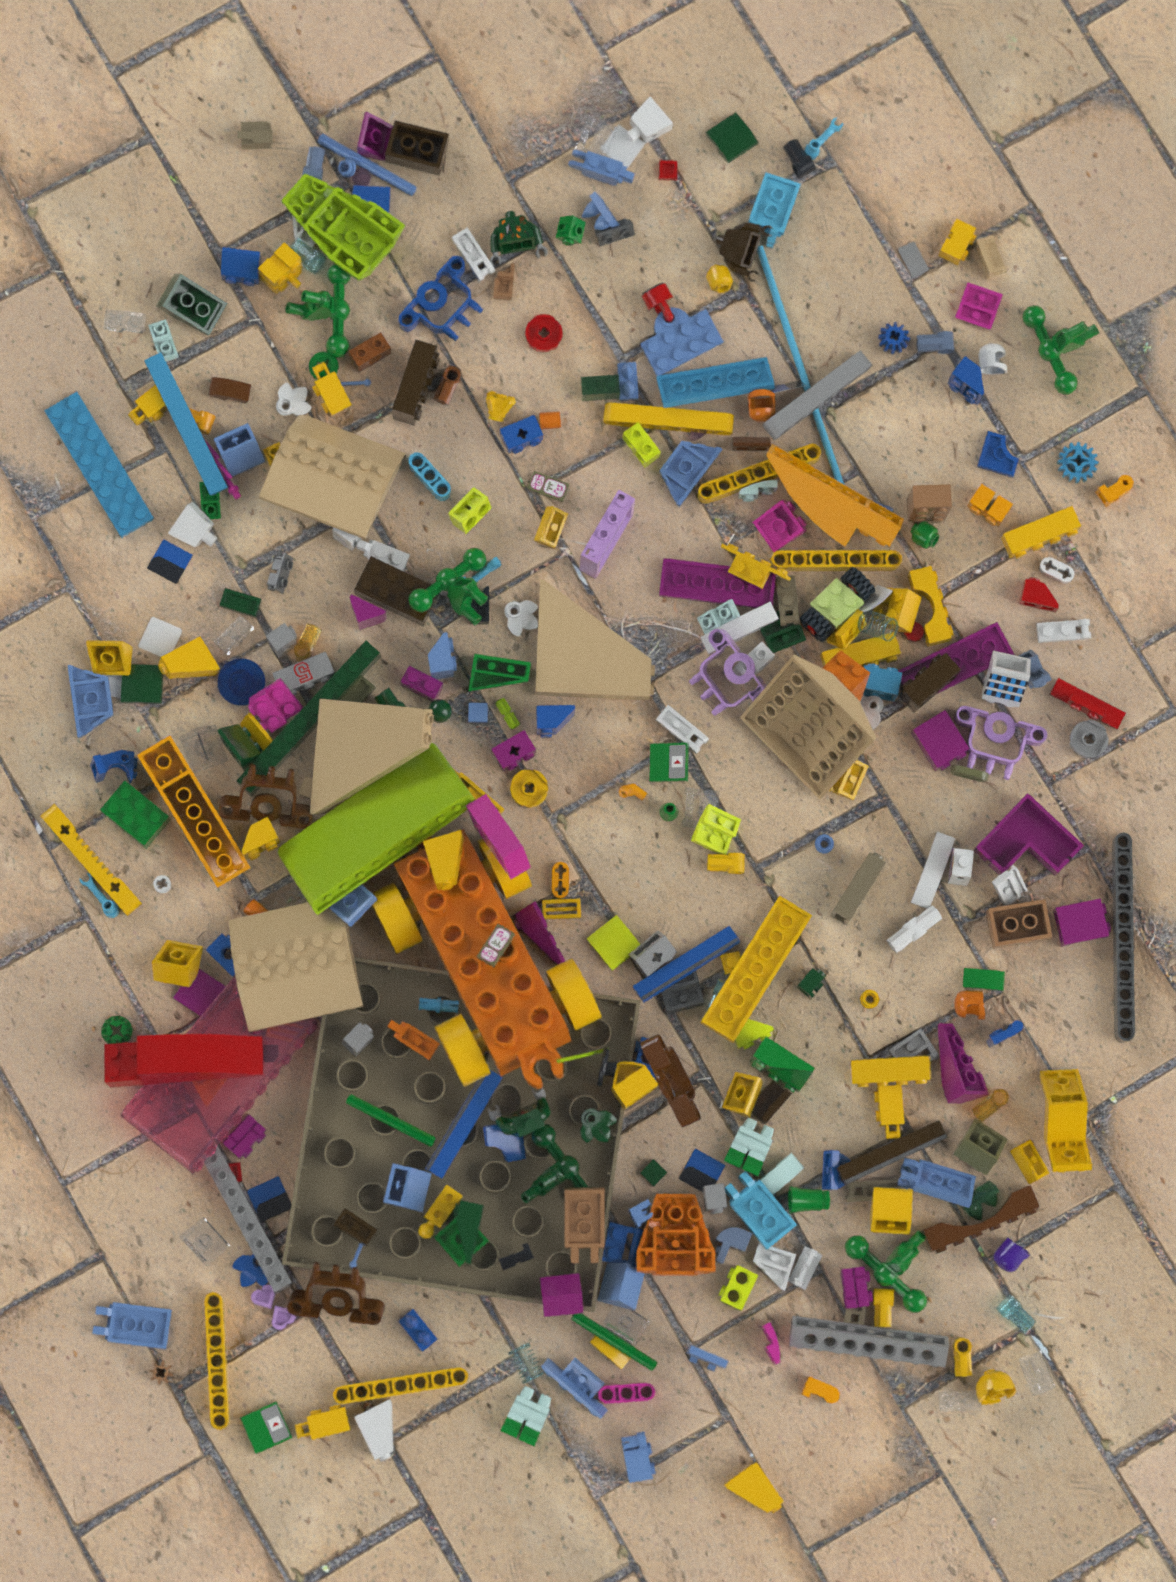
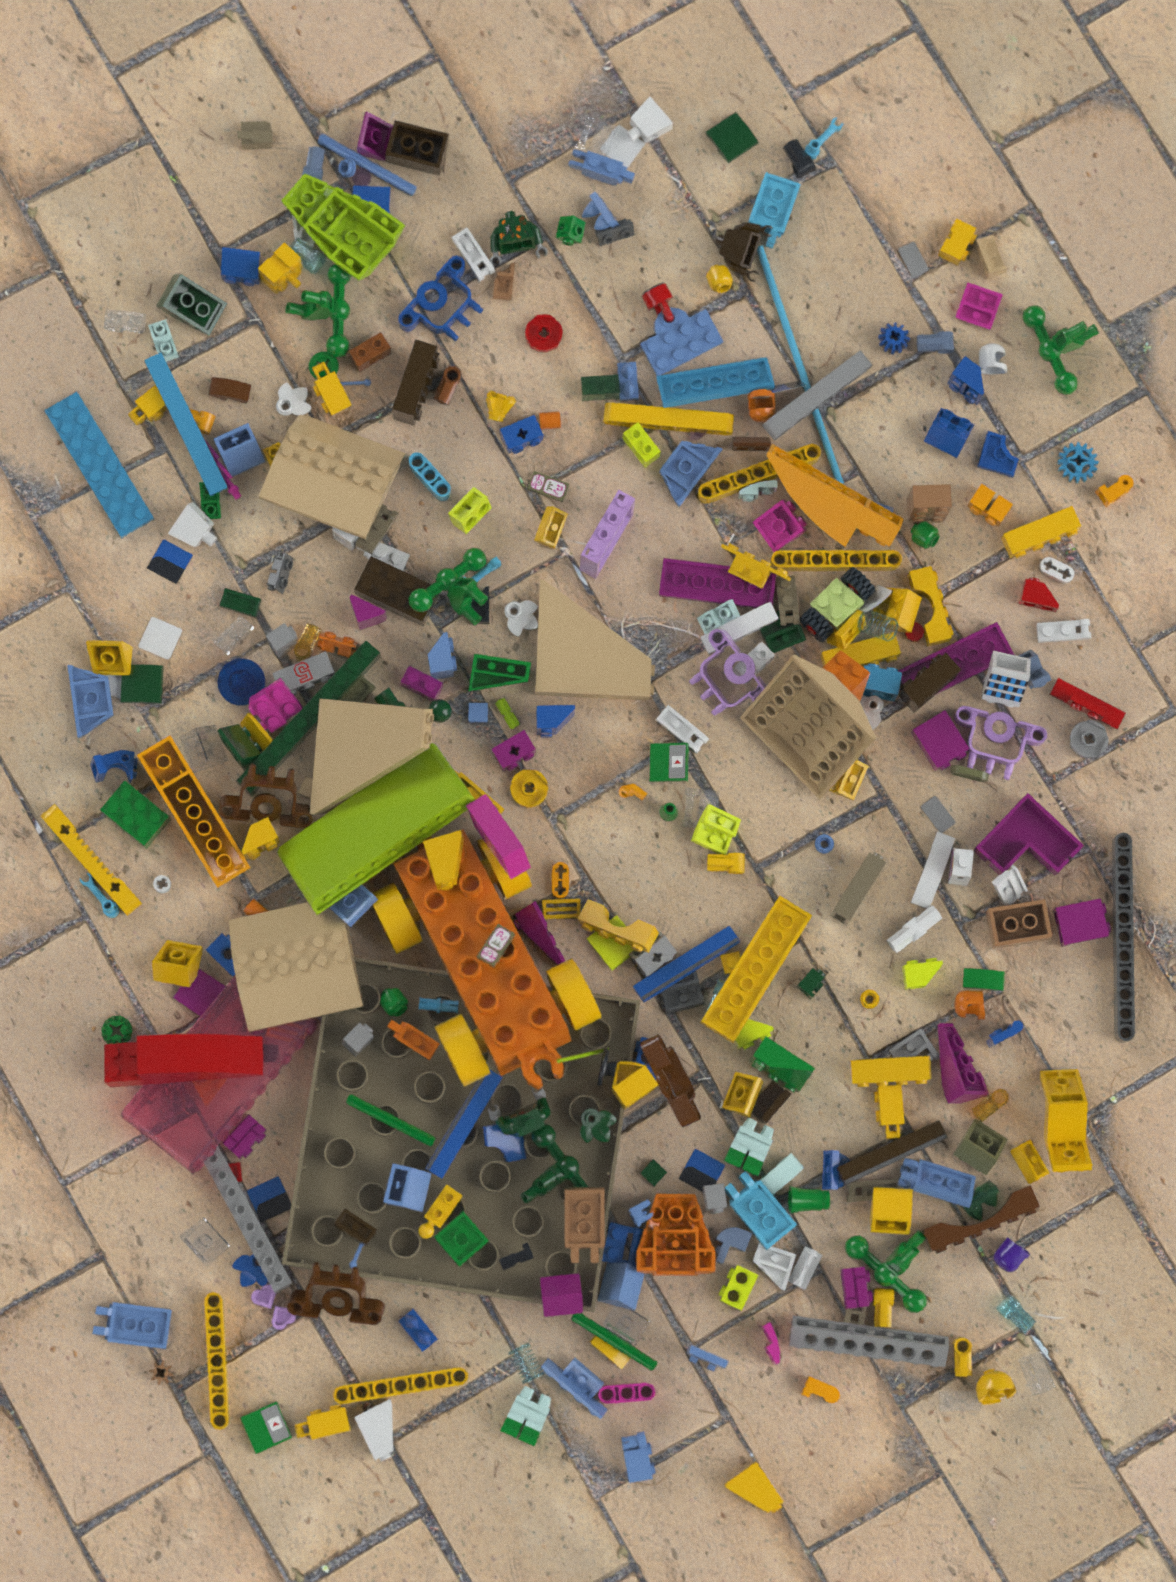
yellow slope [158,636,220,679] -> none
dark green slope [453,1200,484,1265] -> none
red tile [659,160,678,181] -> none
none -> orange hinge [317,631,359,658]
none -> dark tan plate [355,504,399,555]
none -> green head [380,988,408,1017]
none -> yellow arch [578,899,659,953]
none -> neon yellow slope [902,958,943,990]
none -> light grey sticker [921,796,955,833]
none -> blue slope [924,408,975,458]

